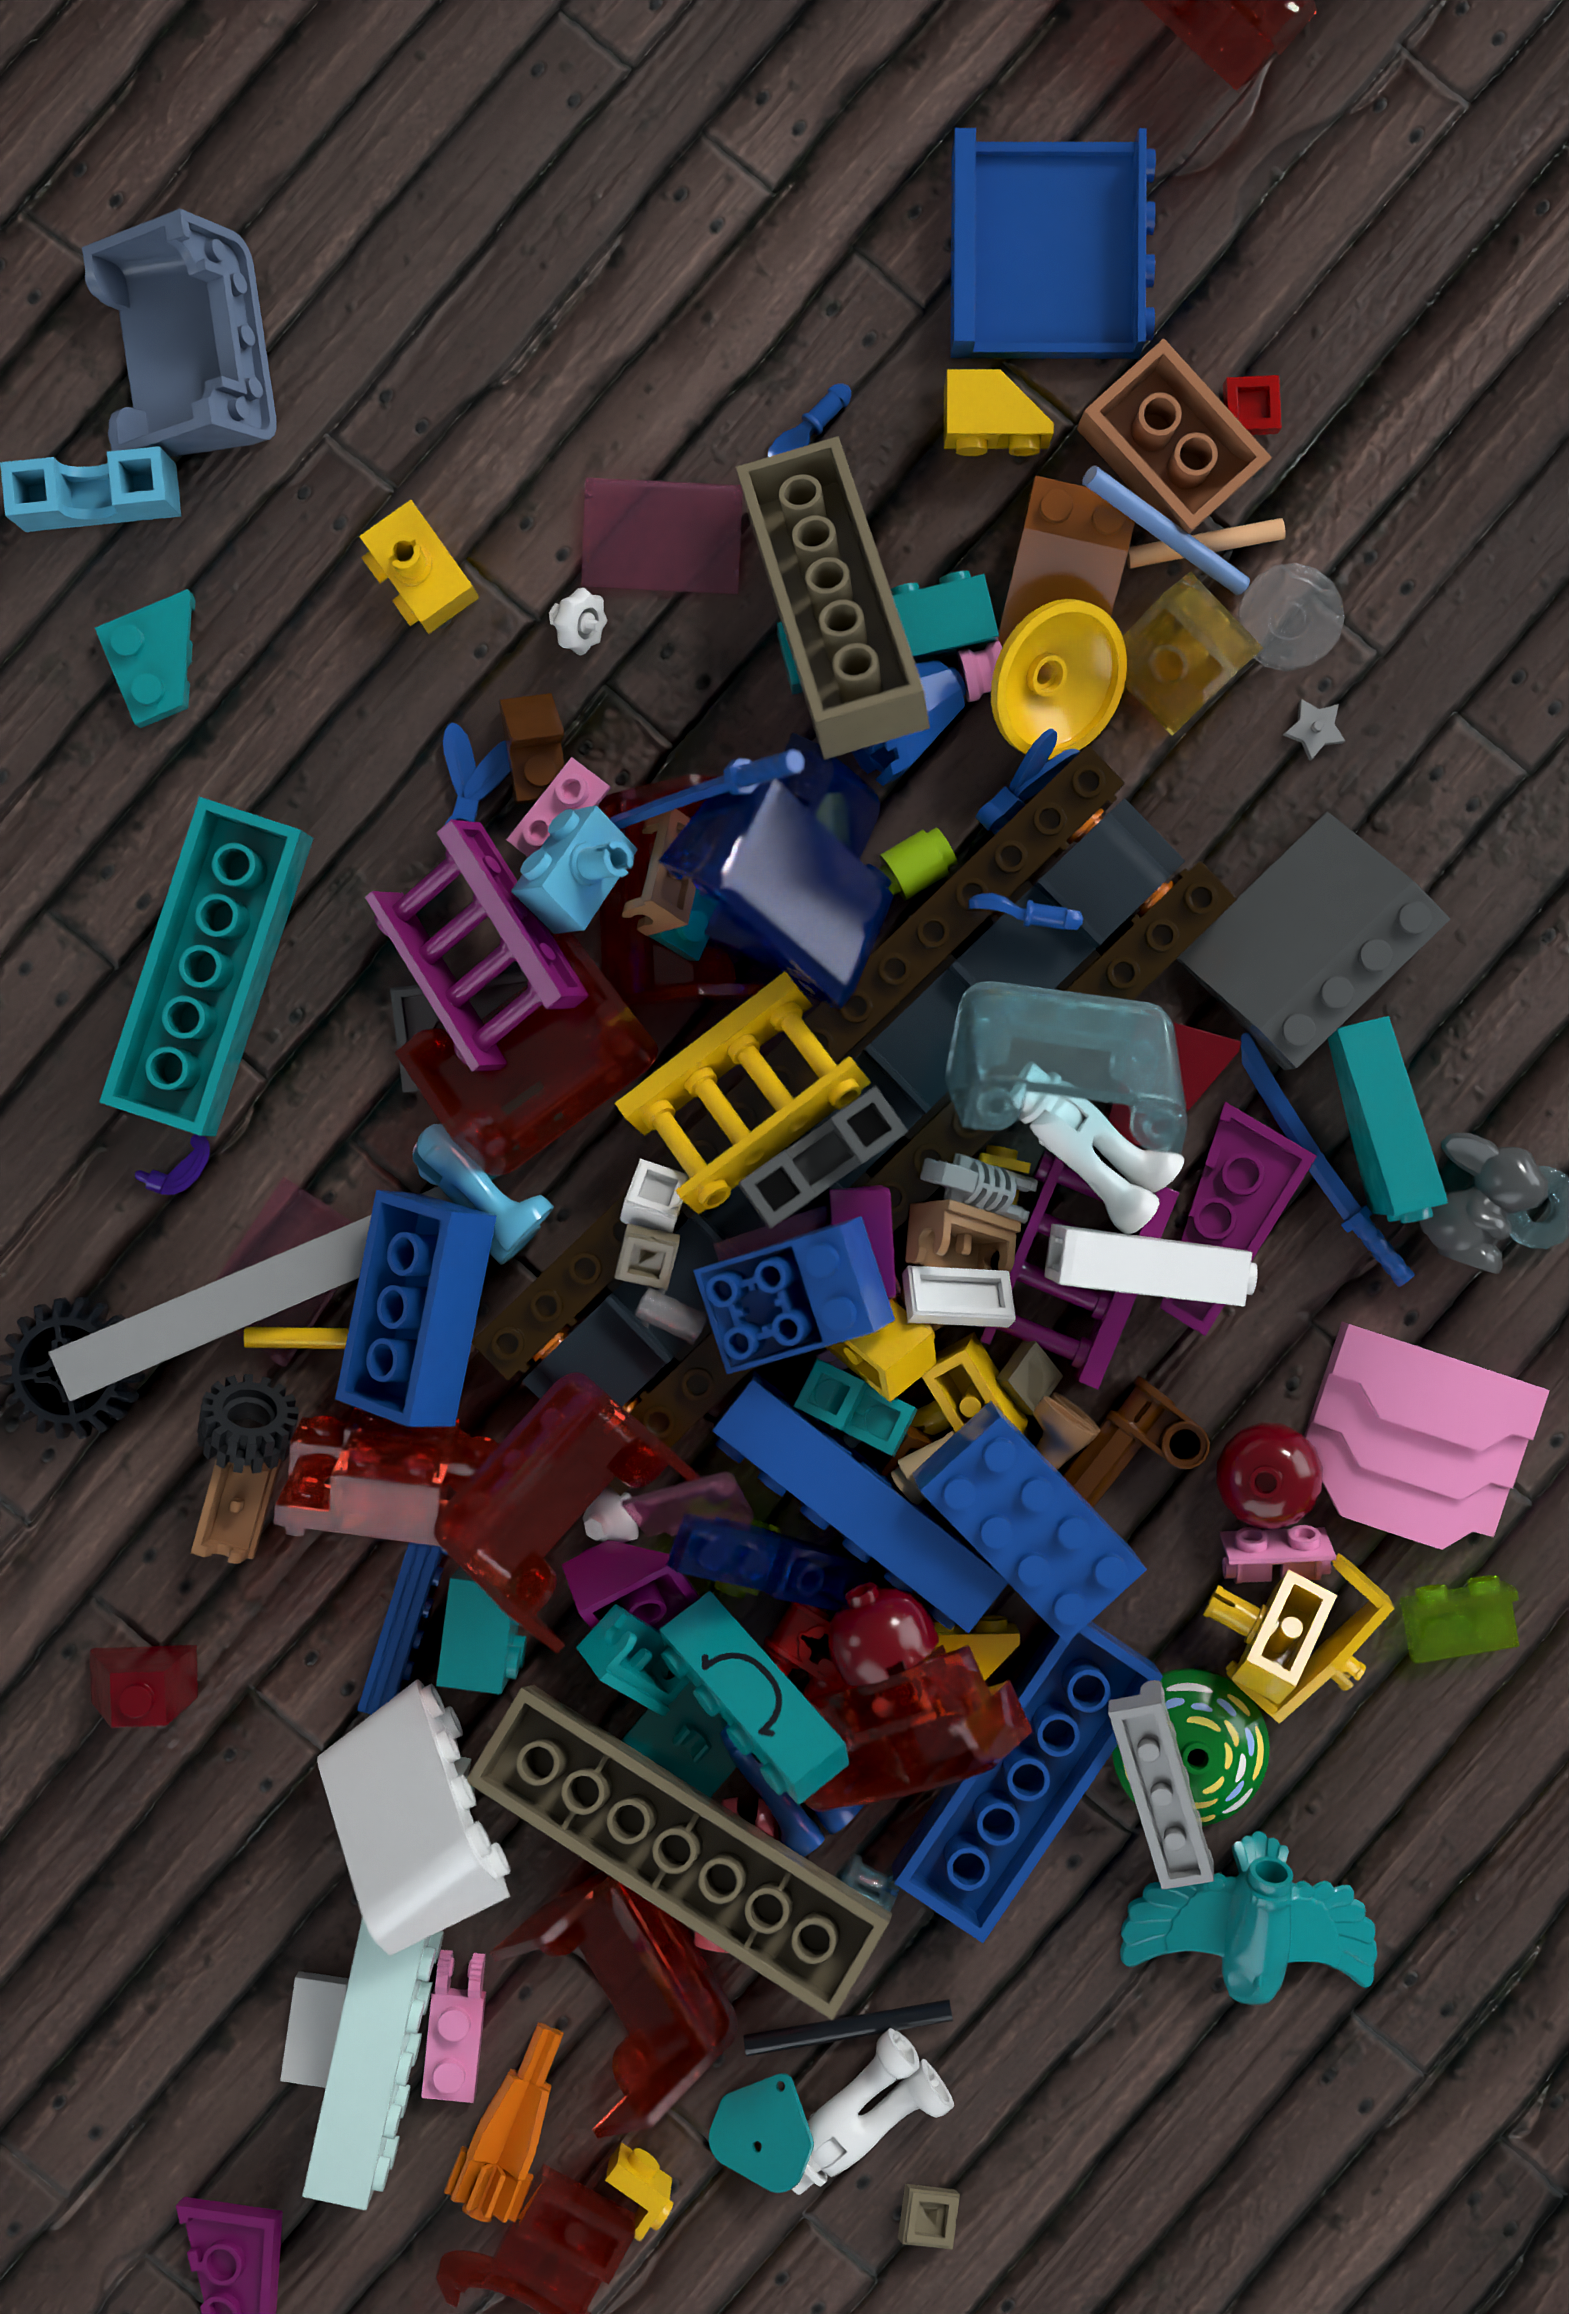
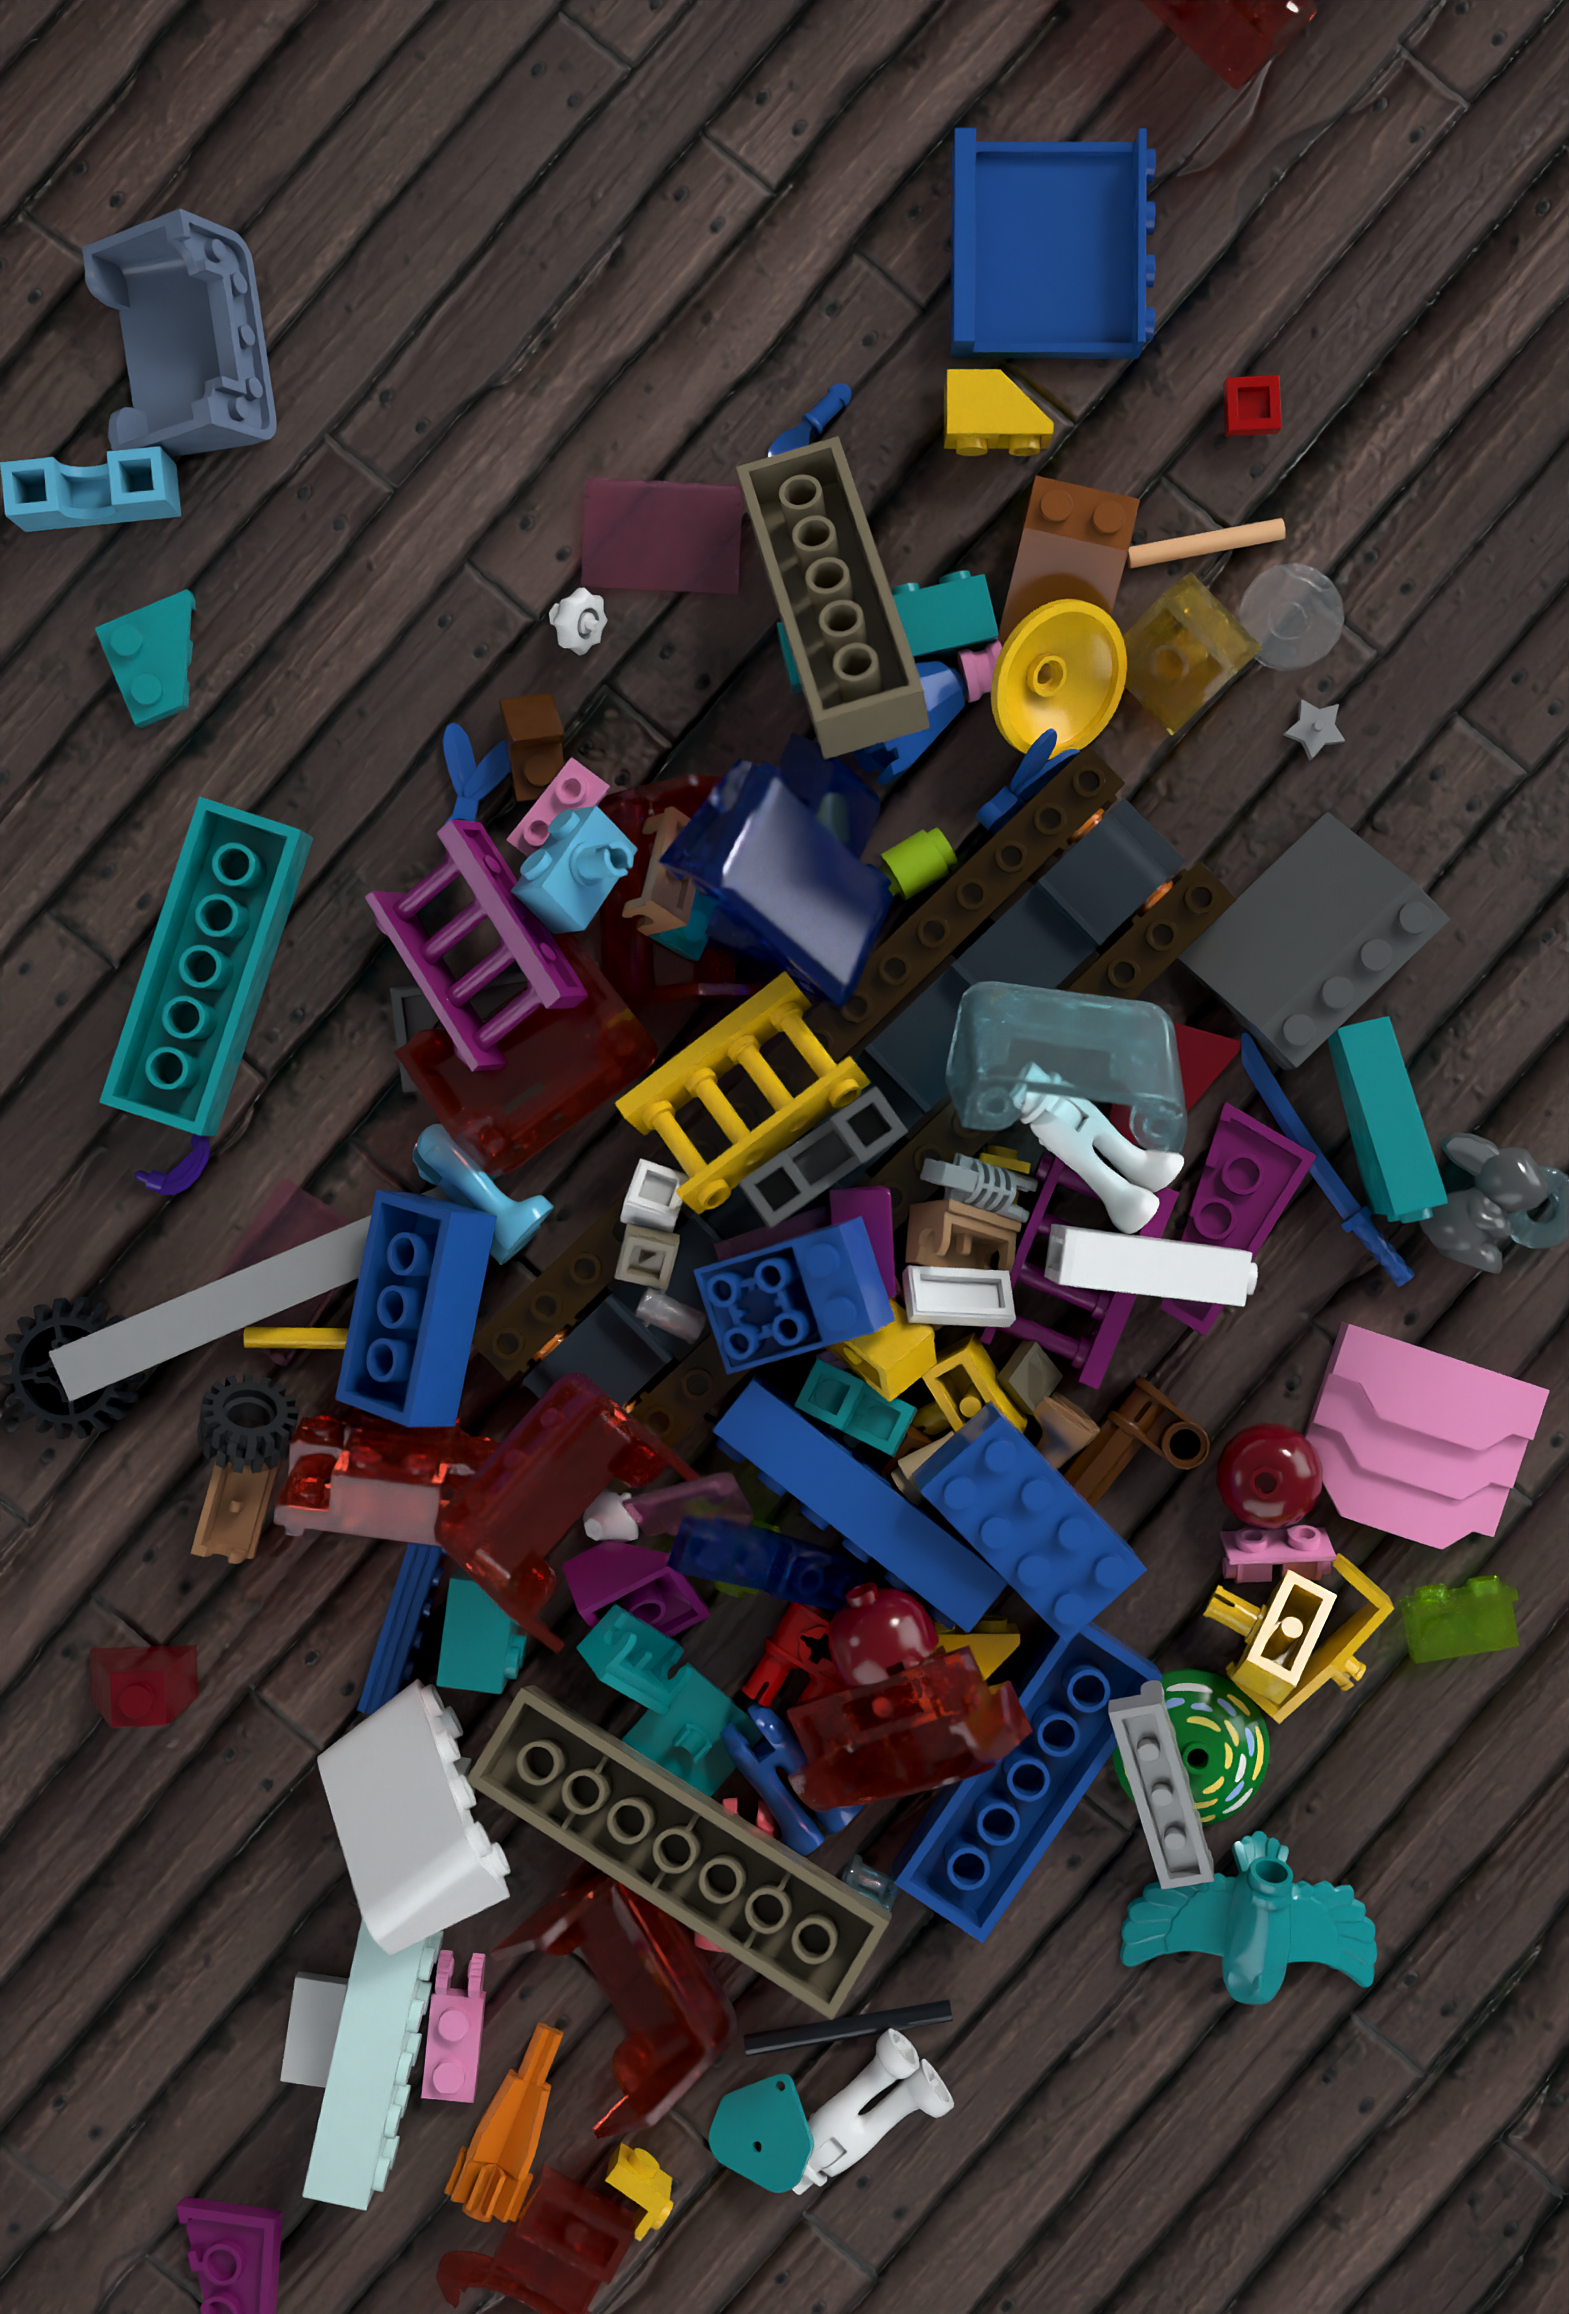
yellow brick [359,500,479,634] -> none
blue sword [609,750,804,829] -> none
teal brick [660,1591,849,1806] -> none
dark tan tile [898,2184,960,2249] -> none
blue piece [968,893,1084,930] -> none
nougat brick [1077,338,1272,534] -> none
medium blue bar [1082,466,1250,595] -> none

